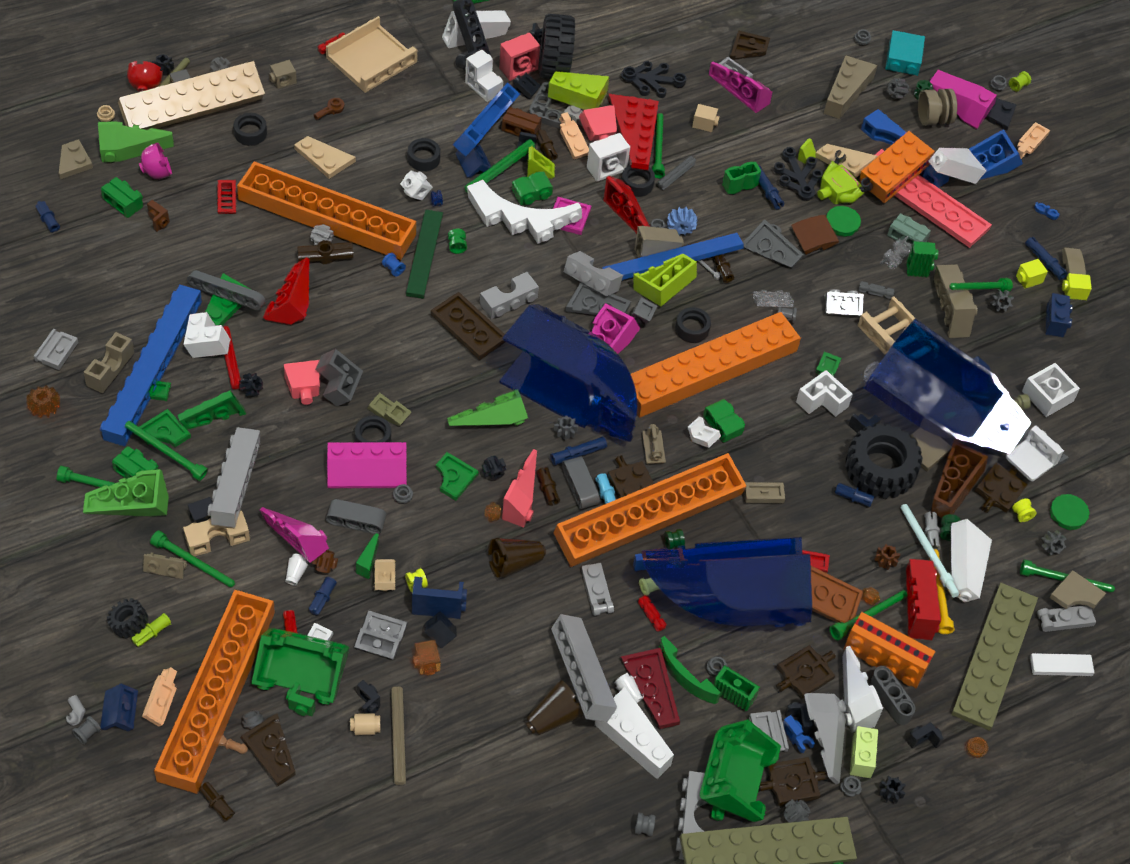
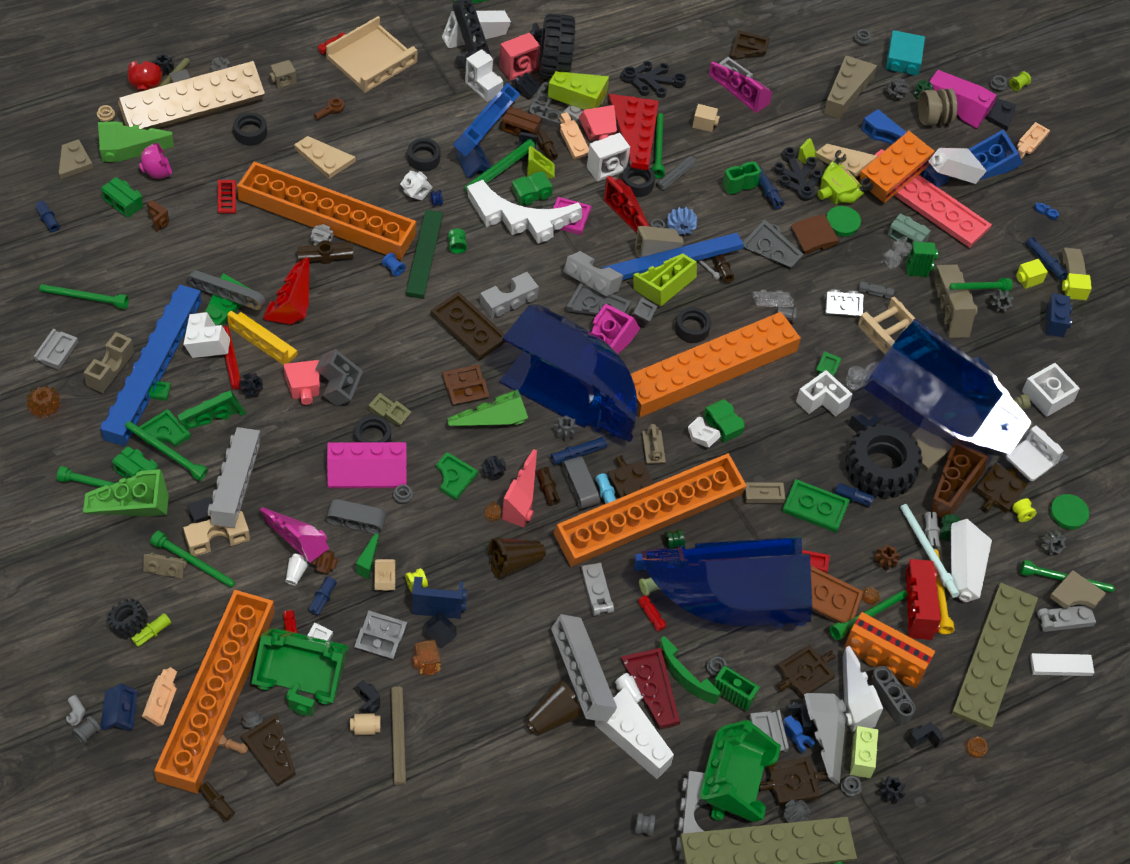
none -> green piece [39,284,129,310]
none -> yellow fence [227,311,298,365]
none -> reddish brown slope [442,364,490,405]
none -> green tile [782,479,850,533]
none -> clear wheel [845,366,866,390]

